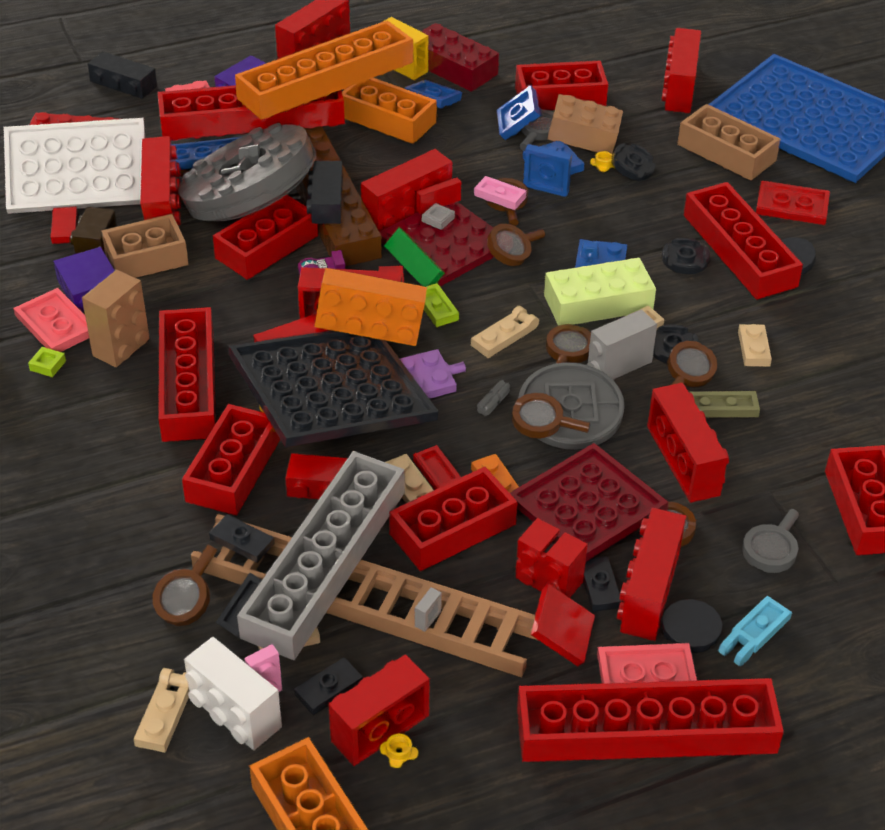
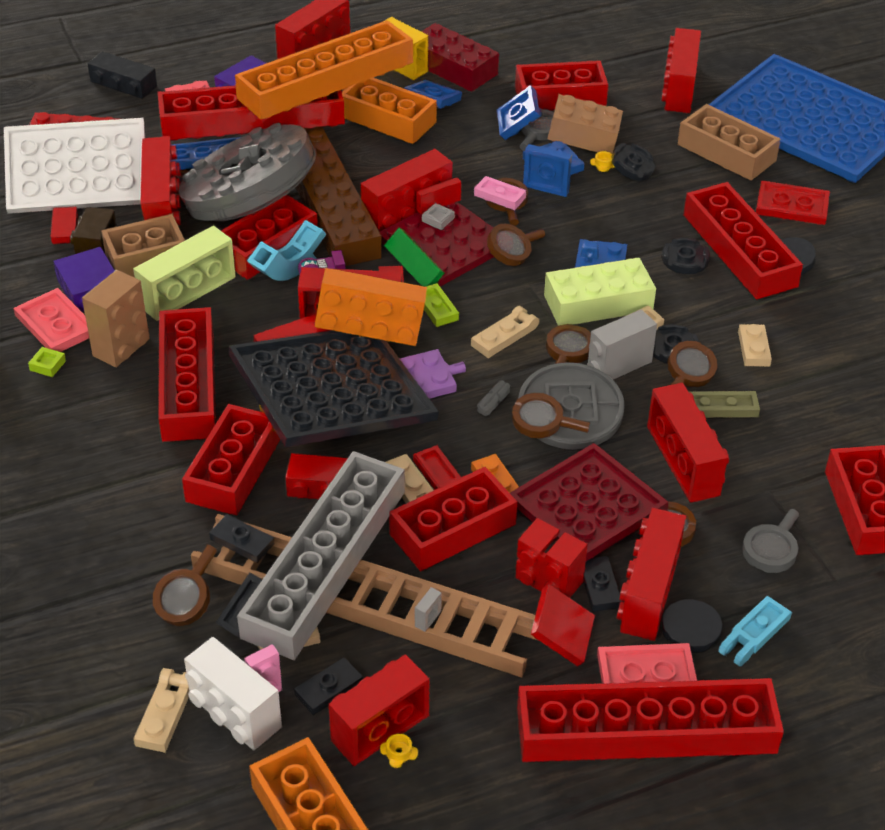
black brick [307,161,343,224] -> none
none -> yellowish green brick [133,226,236,321]
none -> medium azure arch [247,220,326,281]

